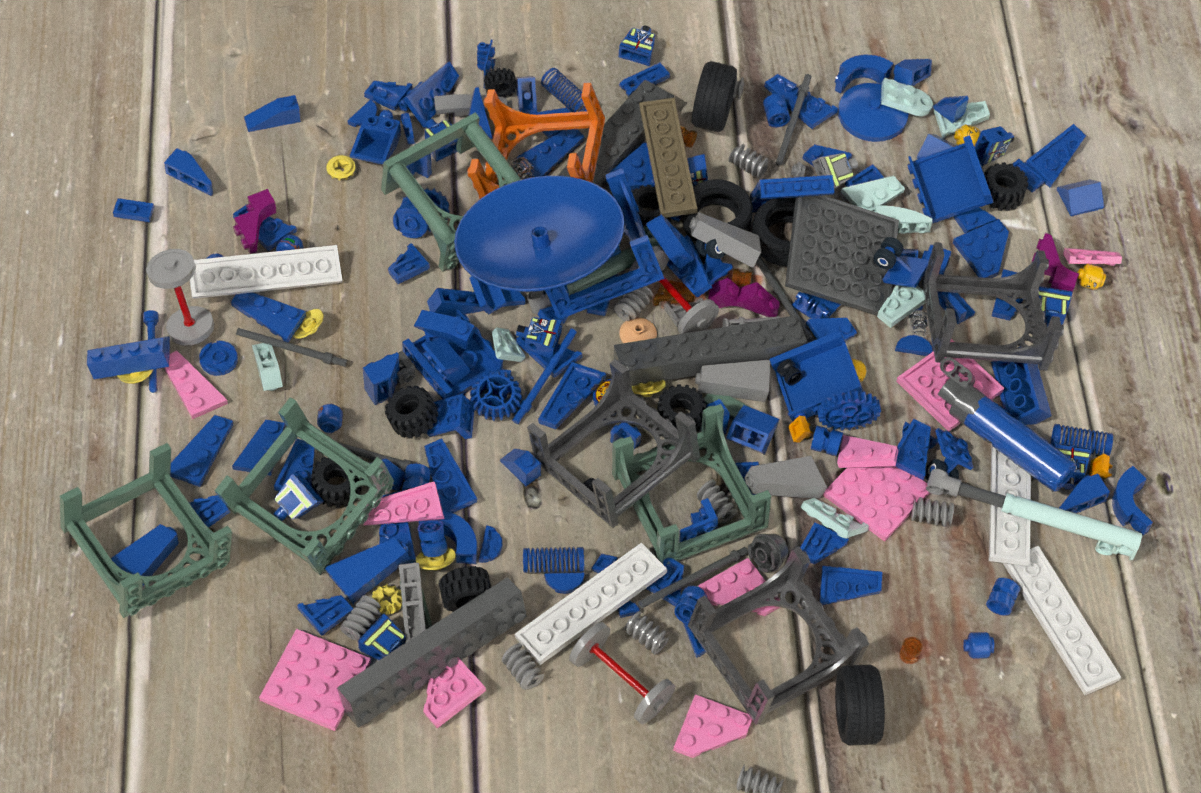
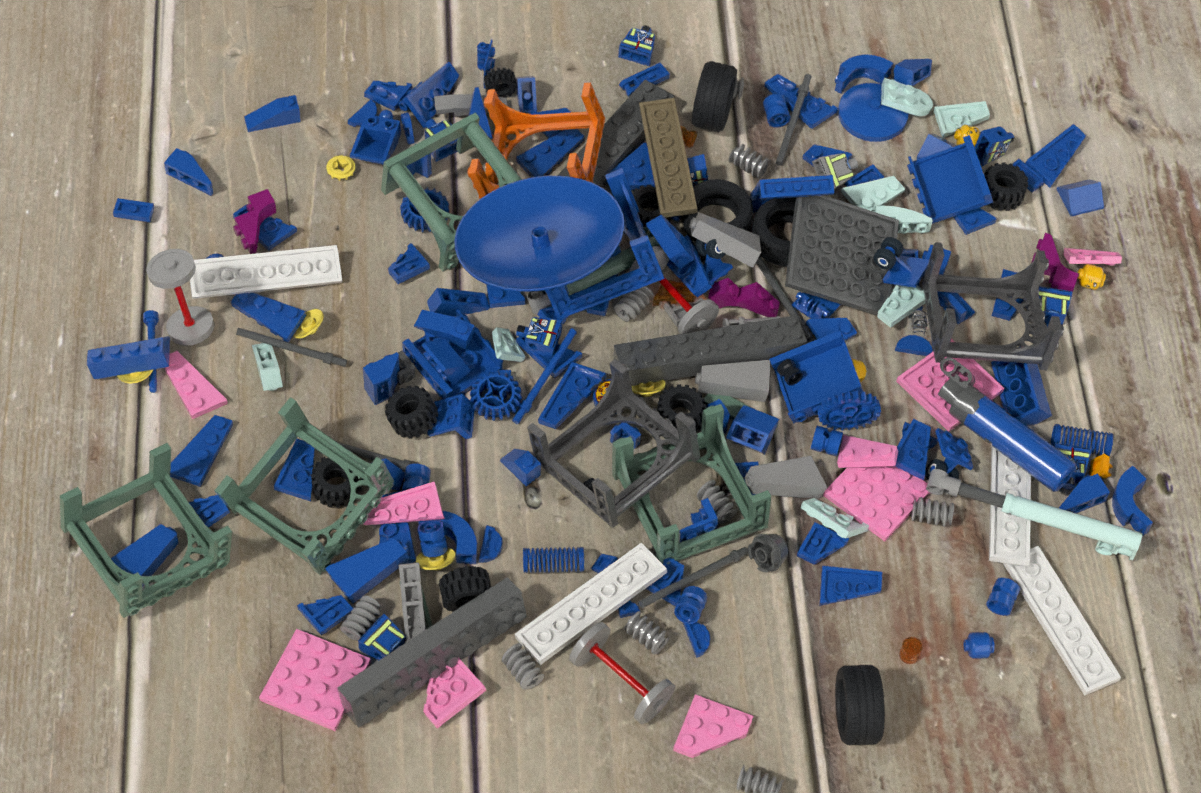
blue tile [199,341,238,376] -> none
blue wing [232,420,285,476] -> none
torso [274,473,324,521] -> none
blue head [276,235,304,251] -> none
blue head [317,404,343,433] -> none
light yellow gear [372,584,402,615] -> none
blue tile [393,204,429,238] -> none
blue wing [424,438,477,513] -> none
blue panel [469,276,507,315] -> none
clear head [510,157,535,180] -> none
blue piece [541,68,587,112] -> none
blue tile [544,573,585,594] -> none
light nougat dish [619,318,657,343] -> none
flat silver arch [688,546,869,725] -> none
bright pink plate [698,558,780,616] -> none
clear orange wheel [732,268,752,287] -> none
light orange tile [788,415,814,443] -> none
light grey plate [791,162,805,178] -> none
blue slope [933,96,969,123] -> none
blue plate [953,219,1009,278] -> none

